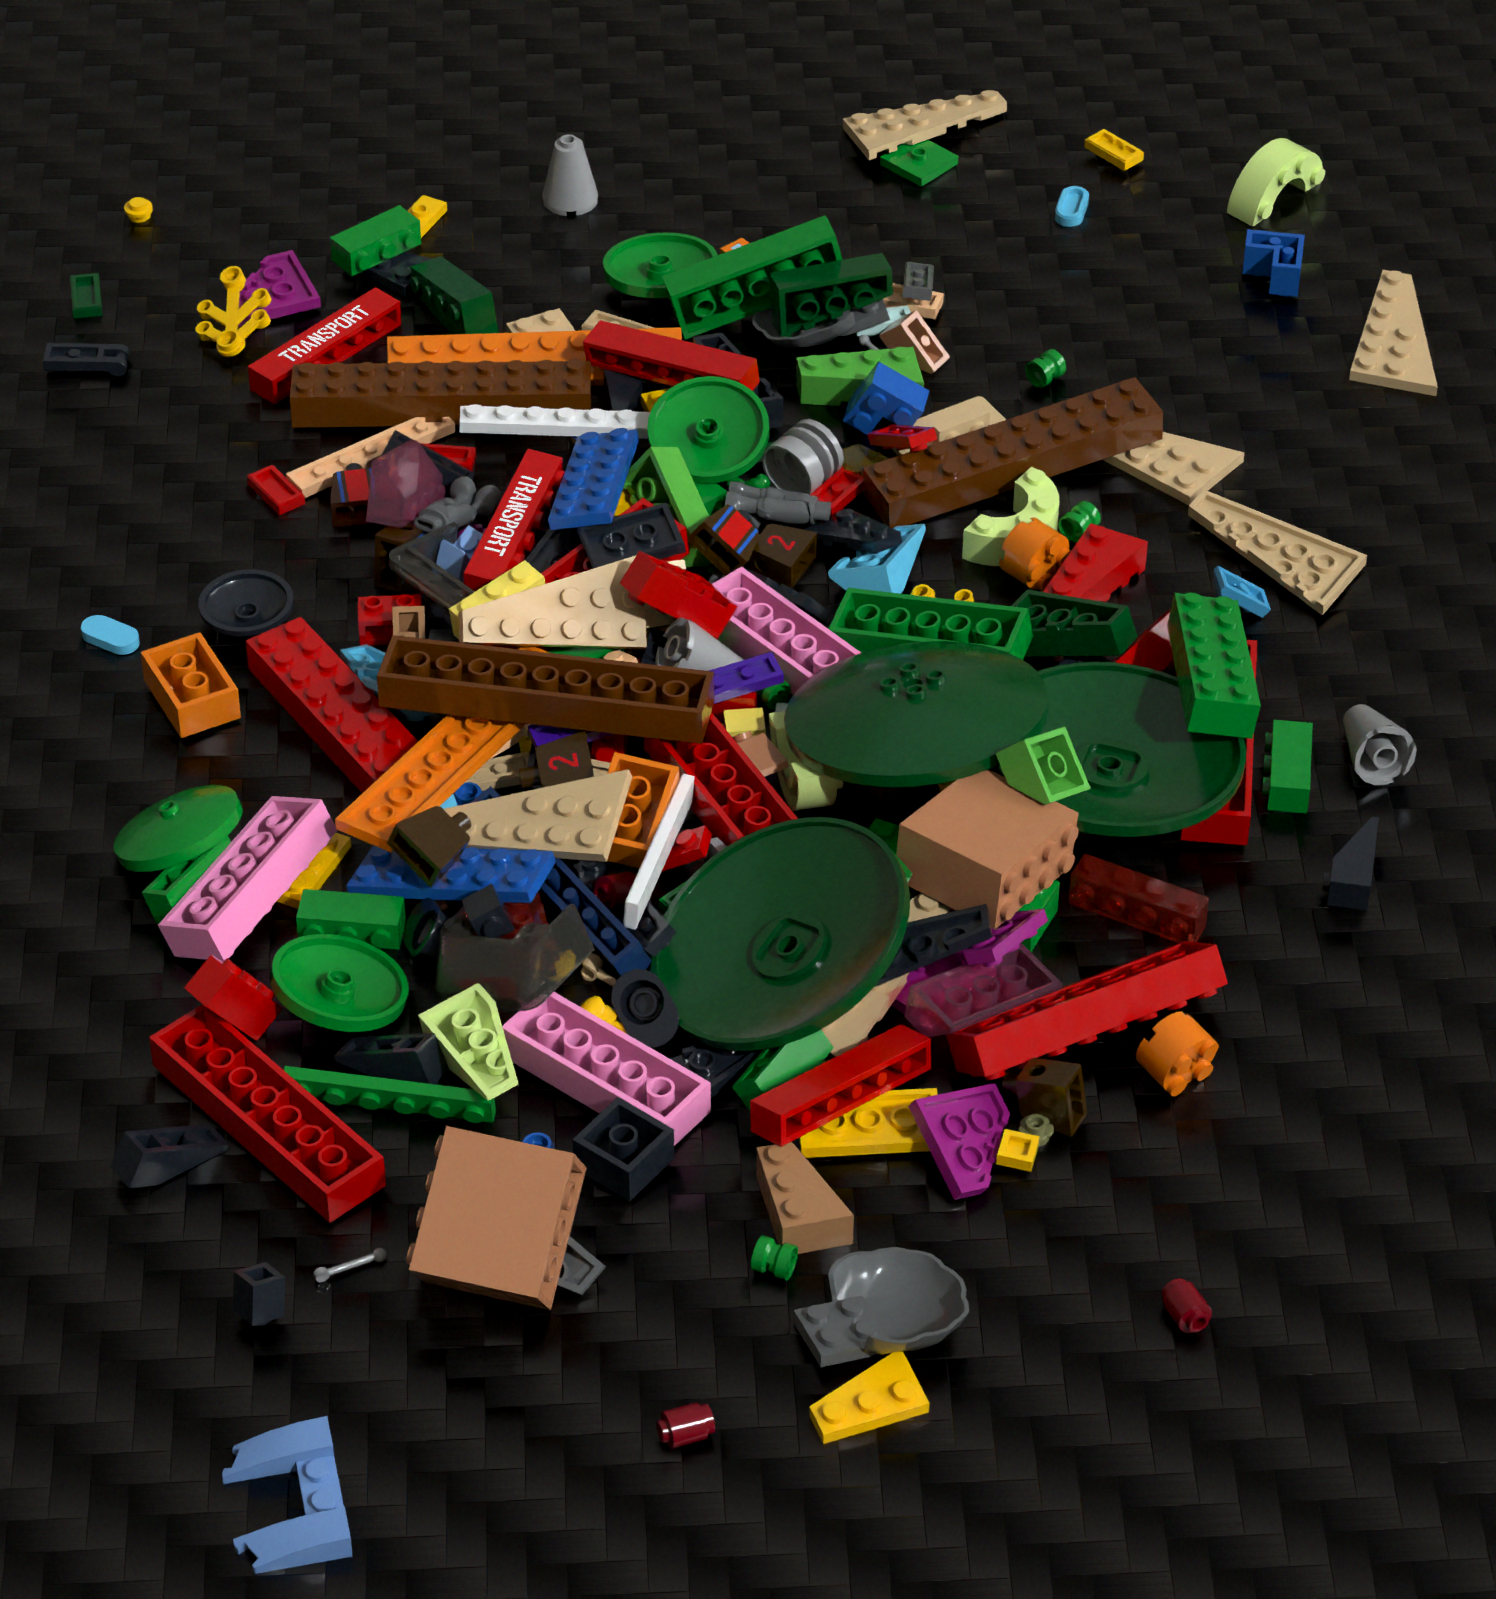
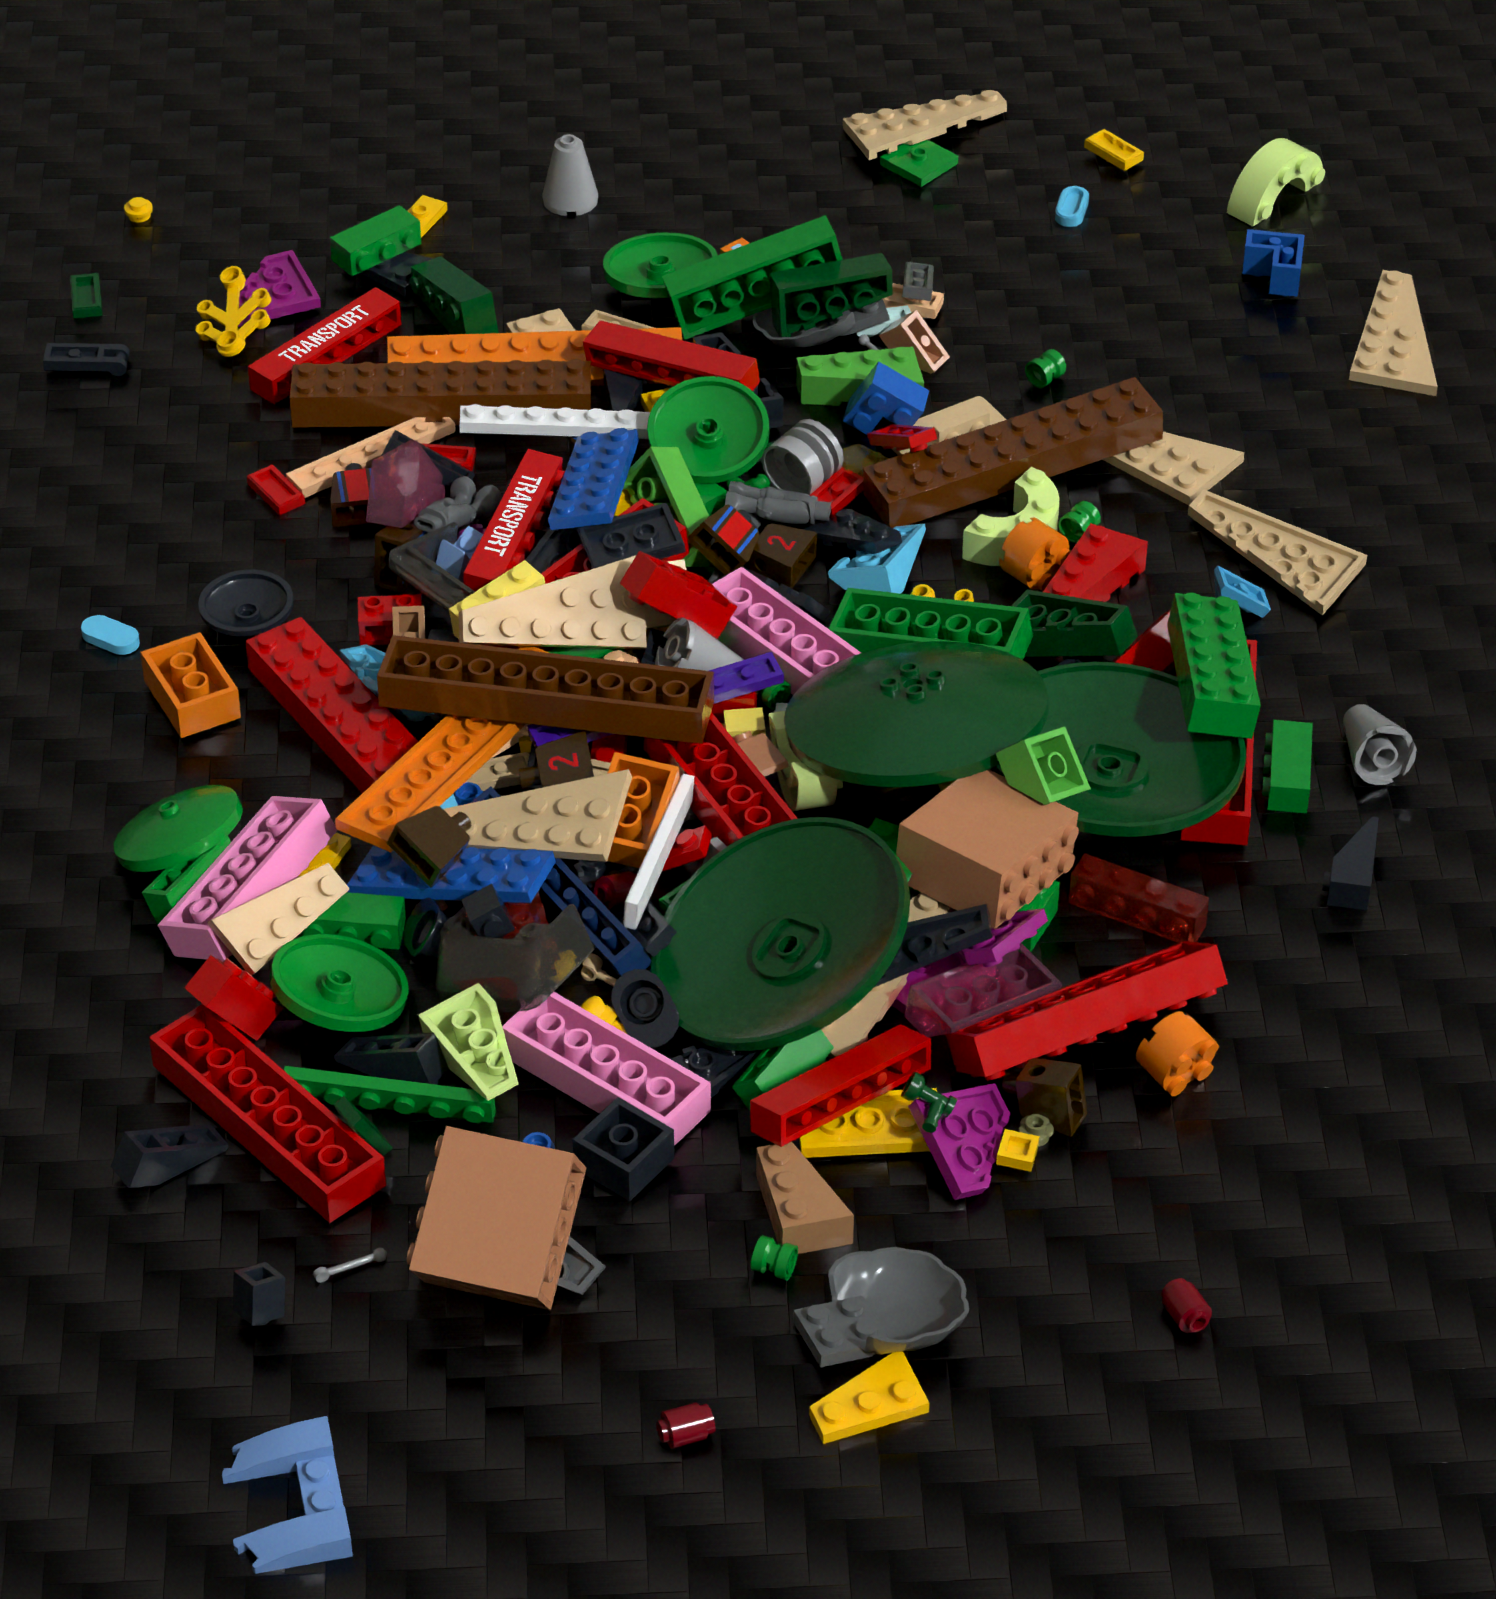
none -> tan wing [207,863,349,975]
none -> dark green tile [334,1096,393,1156]
none -> dark green piece [901,1071,957,1133]

